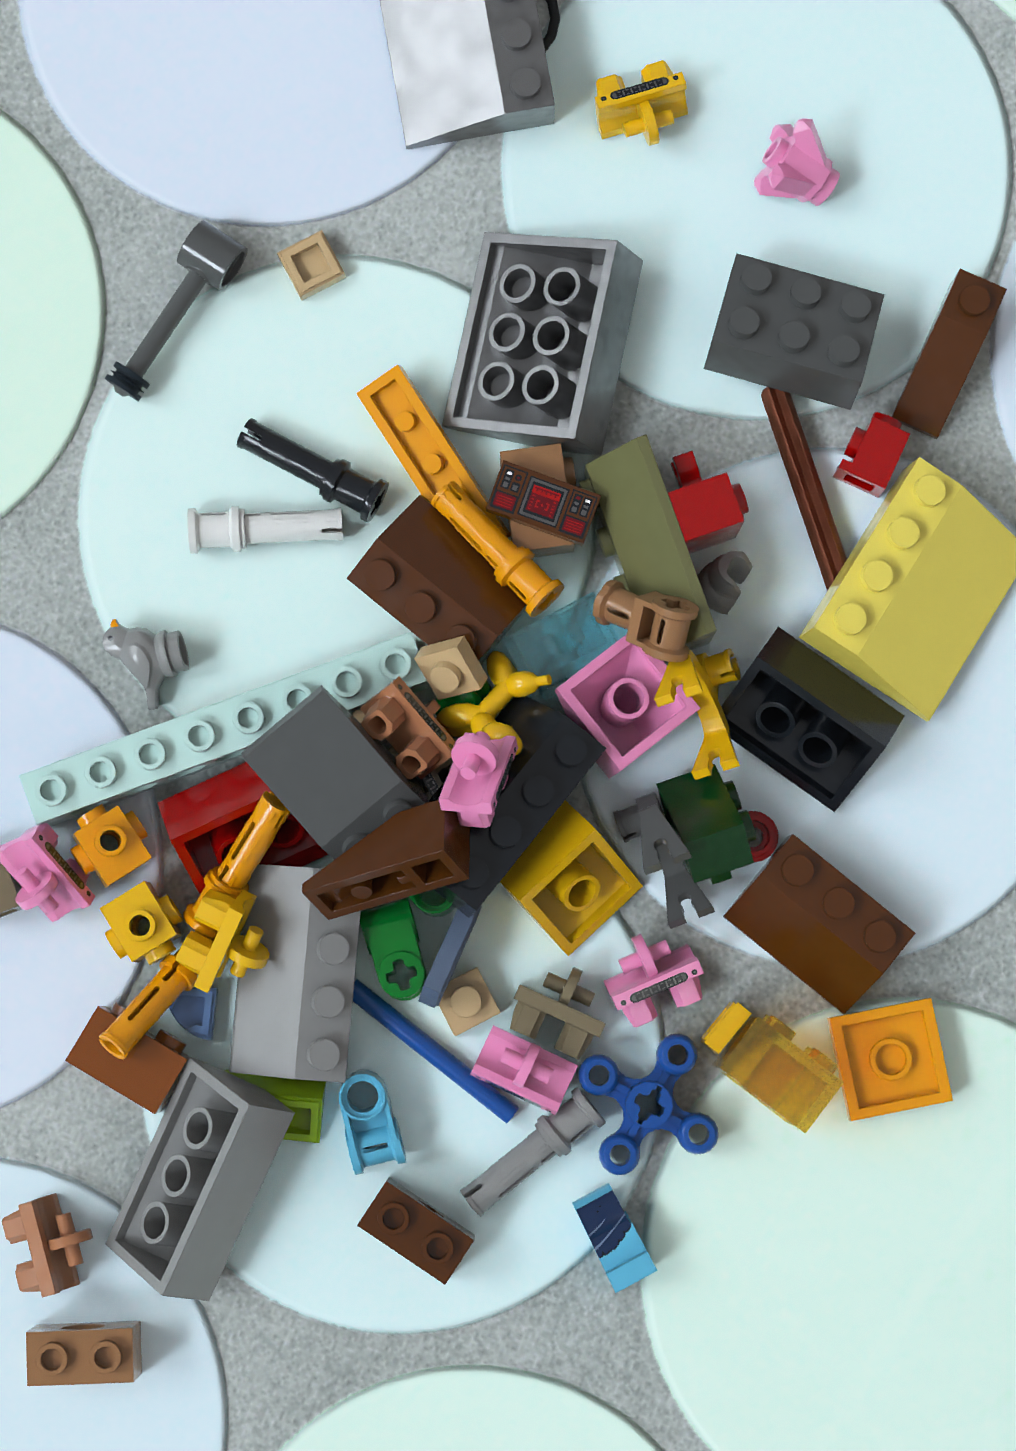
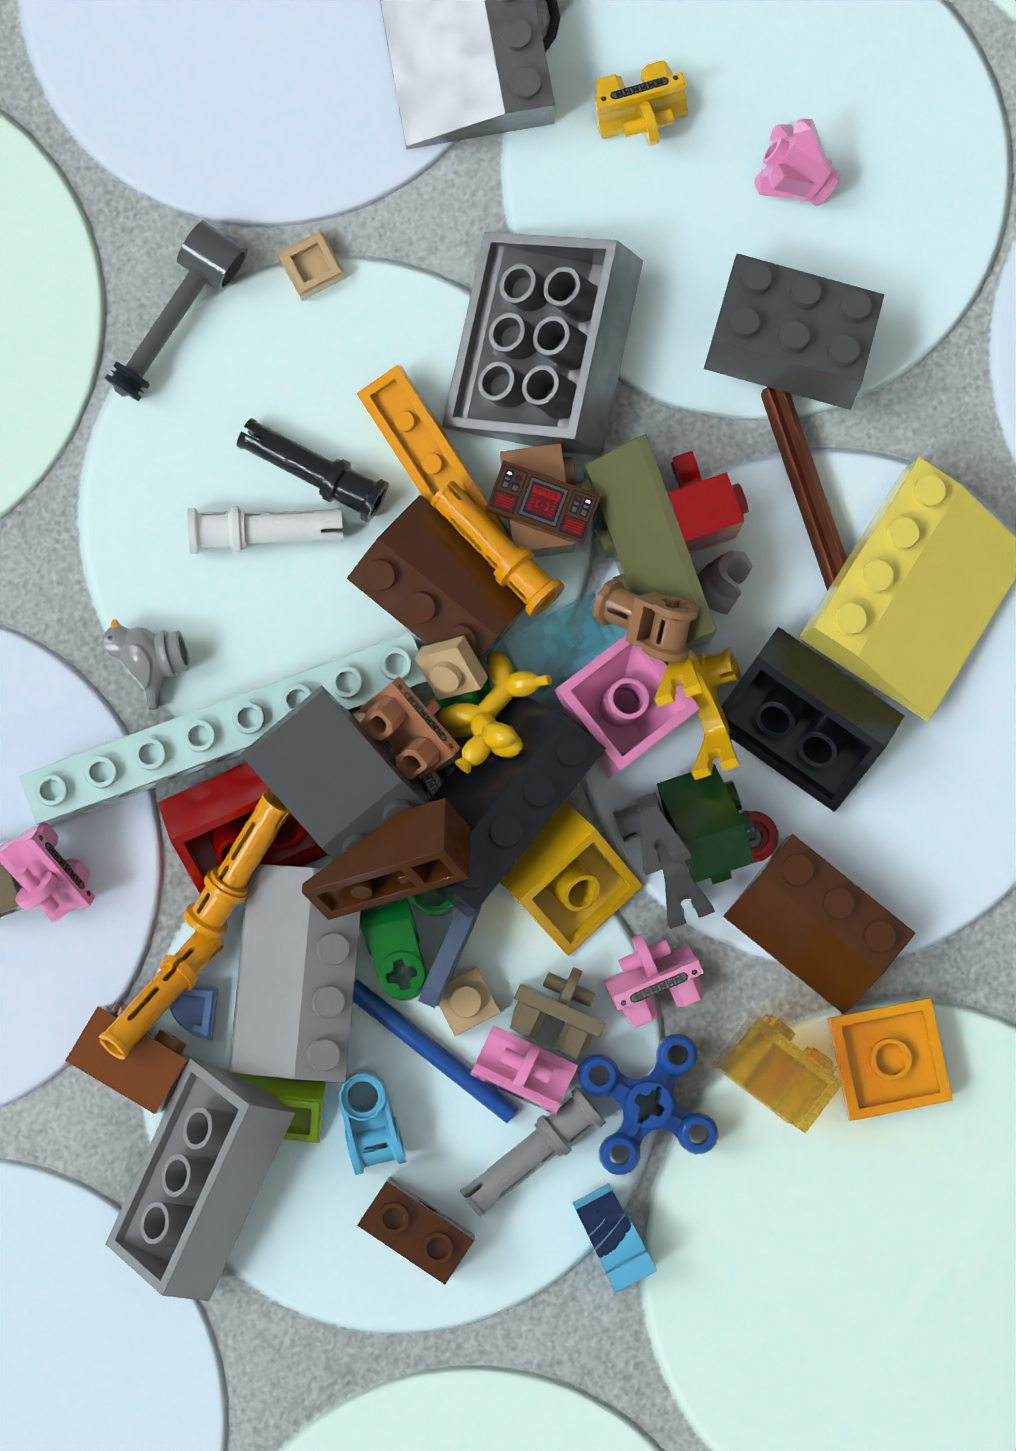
nougat hips [1,1193,93,1298] -> none
medium nougat brick [26,1321,142,1386] -> none
light orange brick [69,804,152,888] -> none
yellow brick [99,881,183,965] -> none
yellow hips [175,889,270,993] -> none
bright pink hips [439,731,518,828] -> none
yellow tile [701,1002,752,1054] -> none
red brick [833,412,910,498] -> none
reddish brown slope [891,268,1007,439] -> none

